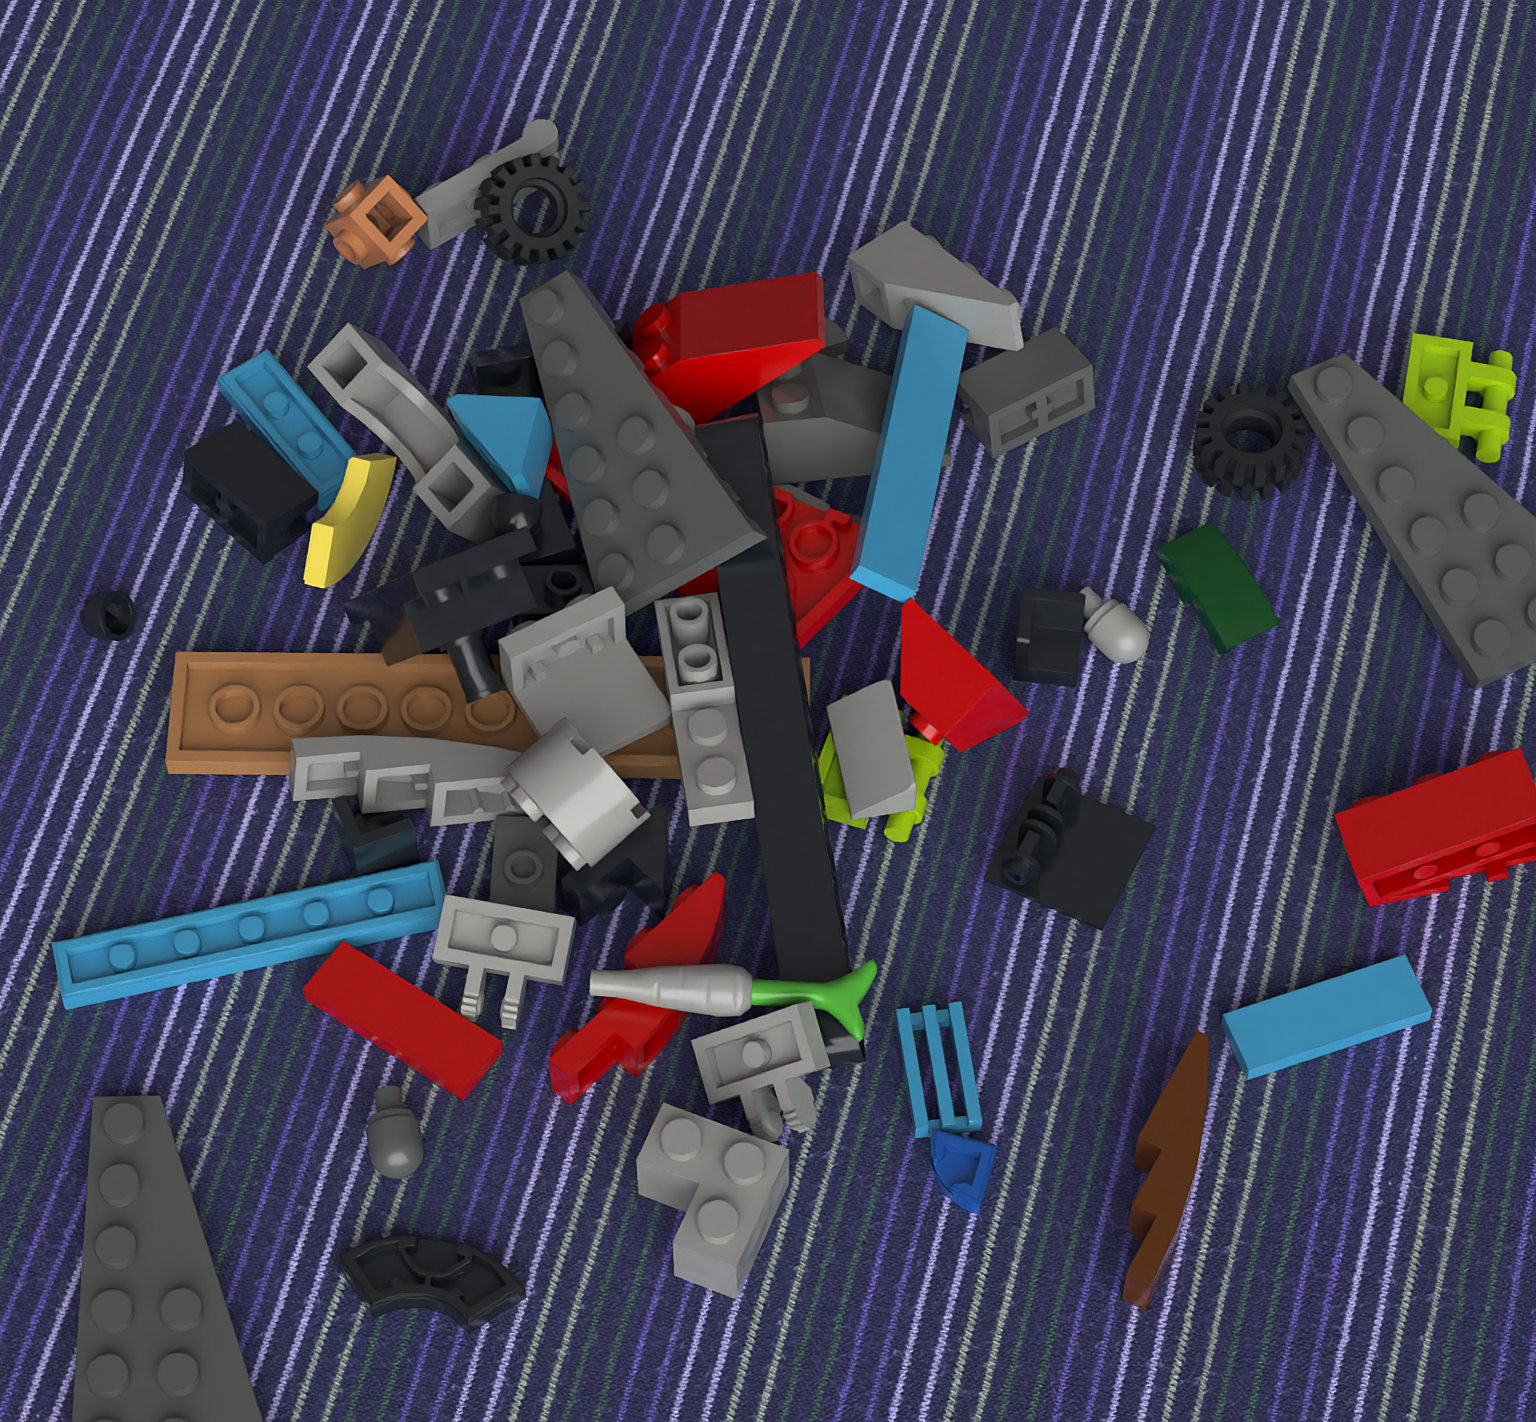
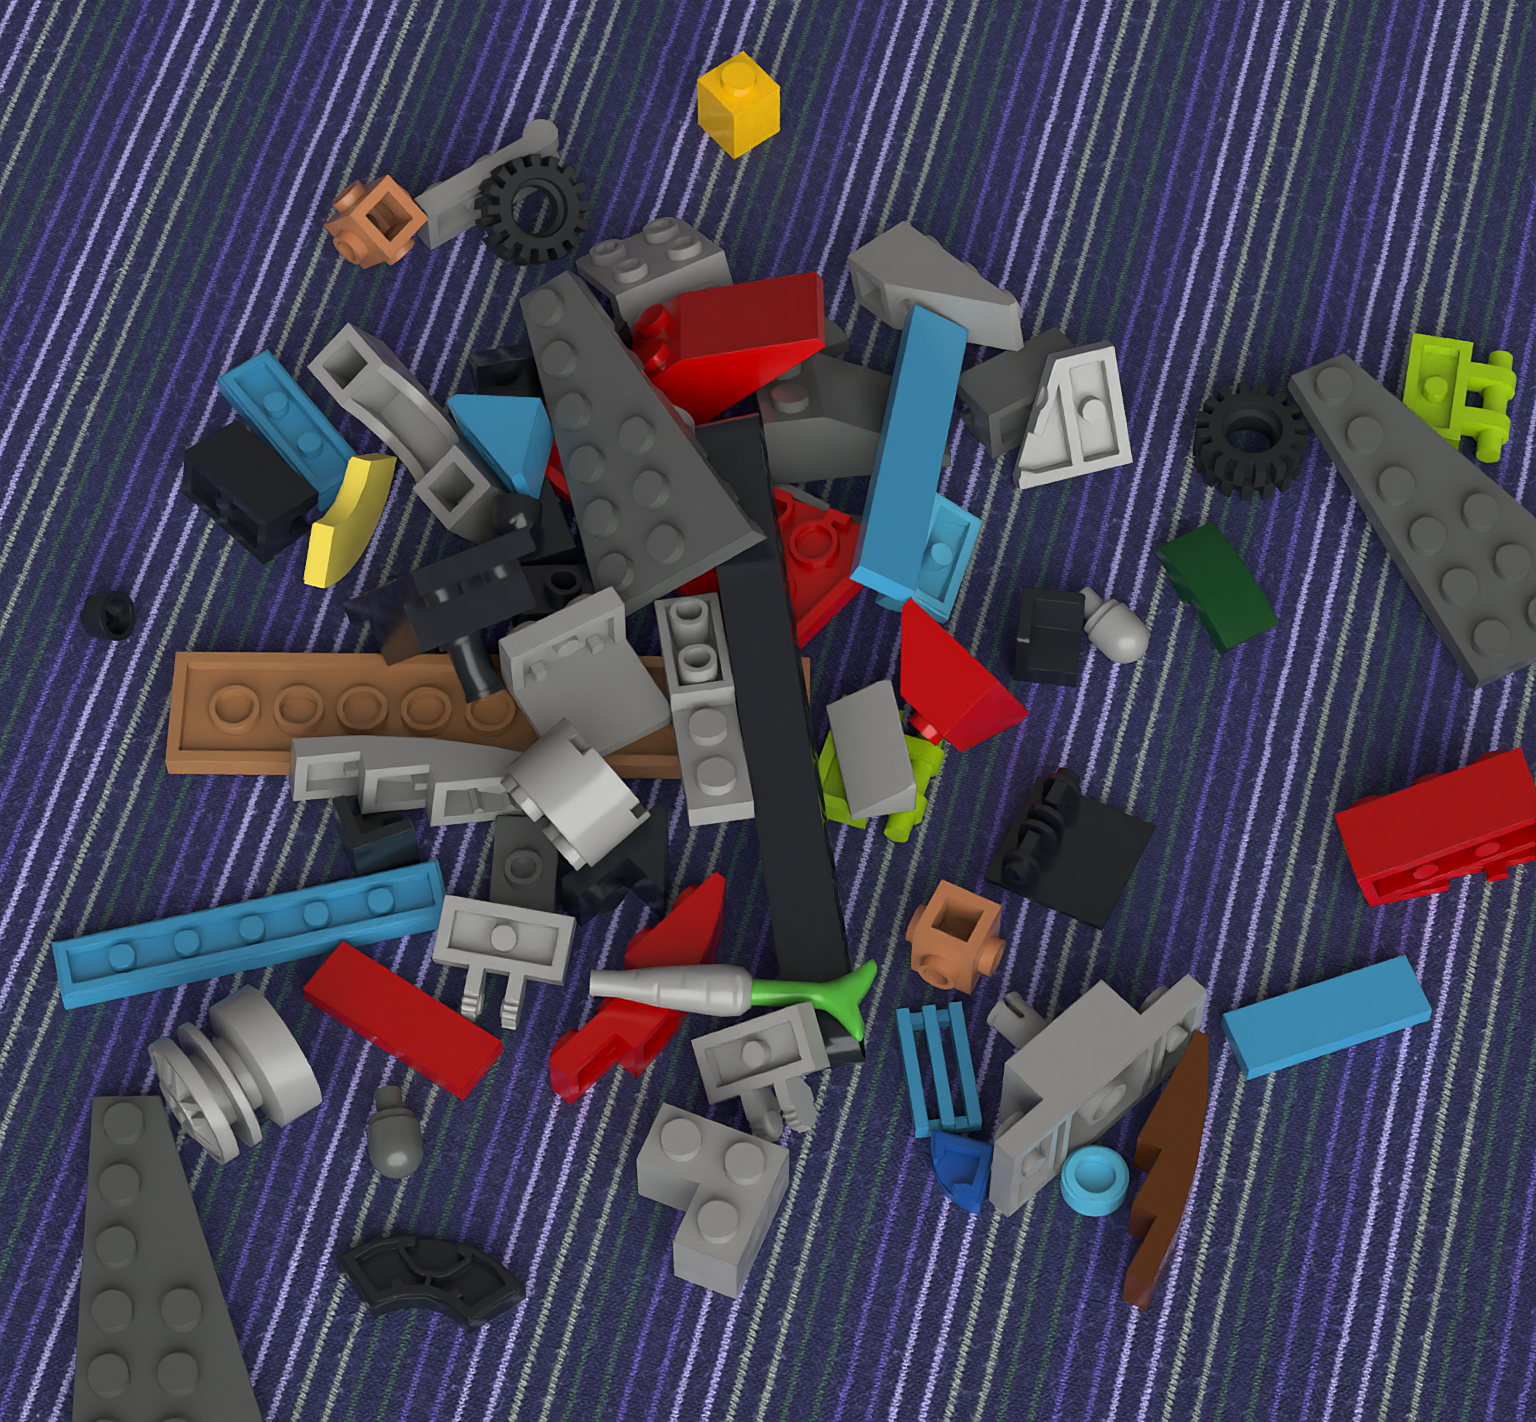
none -> light grey wheel [148,984,323,1166]
none -> light grey bracket [576,217,733,337]
none -> yellow brick [697,51,780,160]
none -> medium azure slope [875,492,982,623]
none -> nougat brick [905,880,1006,995]
none -> light grey brick [987,974,1207,1218]
none -> wing [1012,340,1133,490]
none -> medium azure tile [1060,1145,1129,1217]

